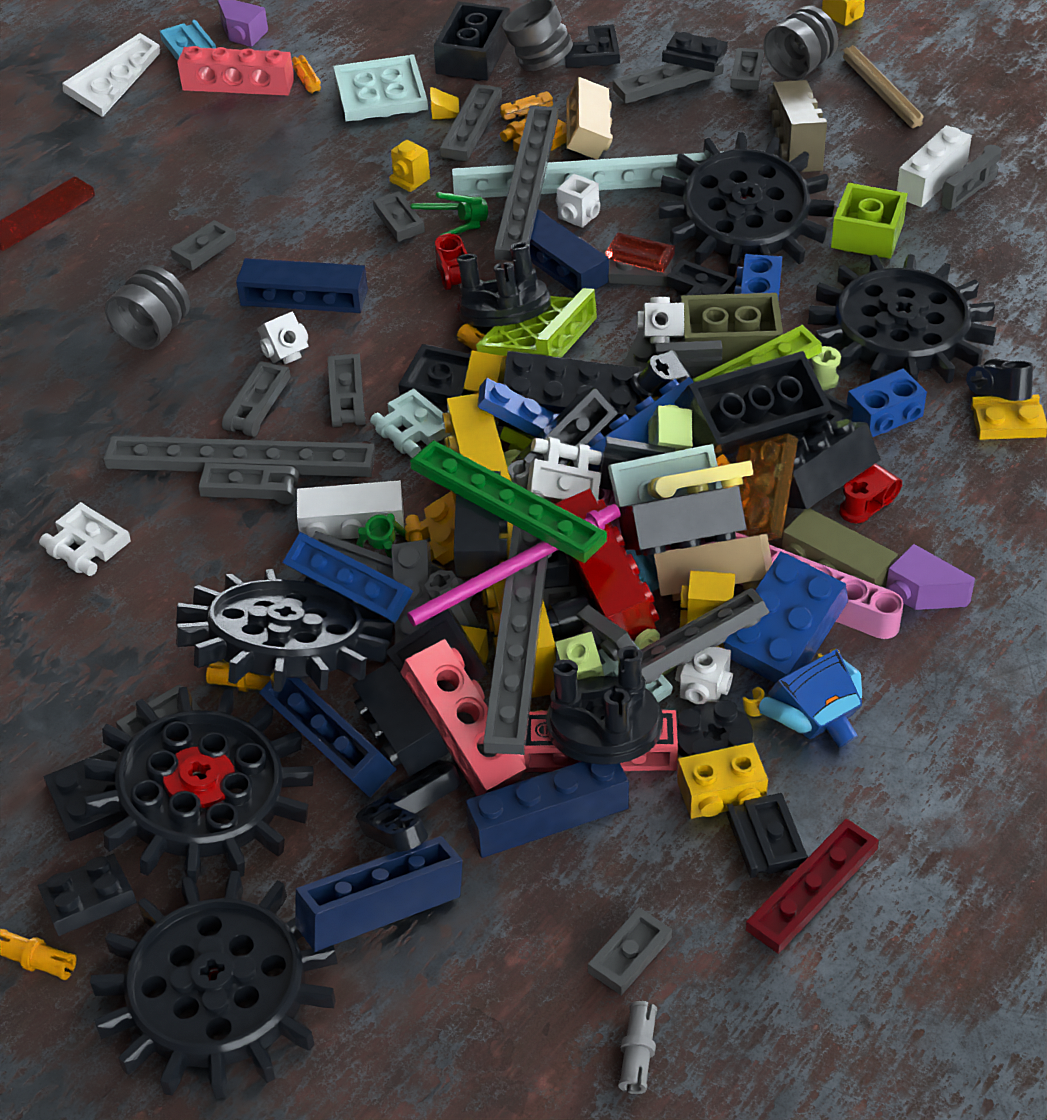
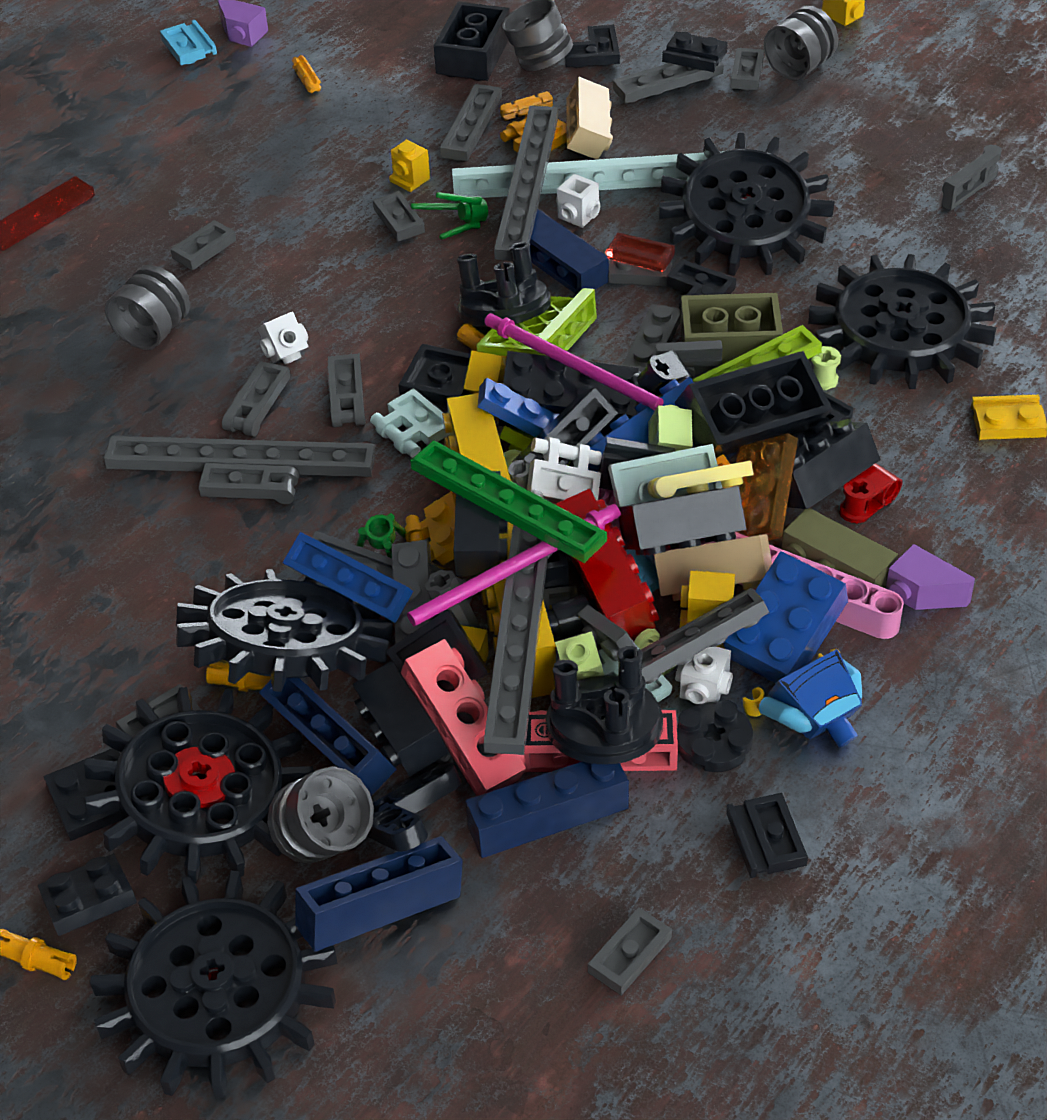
white plate [39,502,131,576] -> none
white wing [62,33,160,117] -> none
coral brick [177,46,294,96] -> none
dark blue brick [236,258,368,313] -> none
white brick [297,480,404,539] -> none
light aqua plate [333,54,428,121] -> none
yellow slope [430,87,460,120] -> none
red piece [435,233,468,290] -> none
light grey pin [618,1001,658,1094] -> none
white brick [637,297,684,344] -> none
yellow brick [677,742,768,819] -> none
blue brick [734,254,782,301] -> none
dark red plate [745,818,879,954] -> none
dark tan wedge [767,80,827,172] -> none
lime brick [831,183,908,259] -> none
tan axle [843,45,924,128] -> none
blue brick [847,369,927,437] -> none
white brick [897,125,972,207] -> none
black piece [966,358,1033,401] -> none
none -> flat silver wheel [267,767,374,864]
none -> dark pink bar [485,313,663,410]

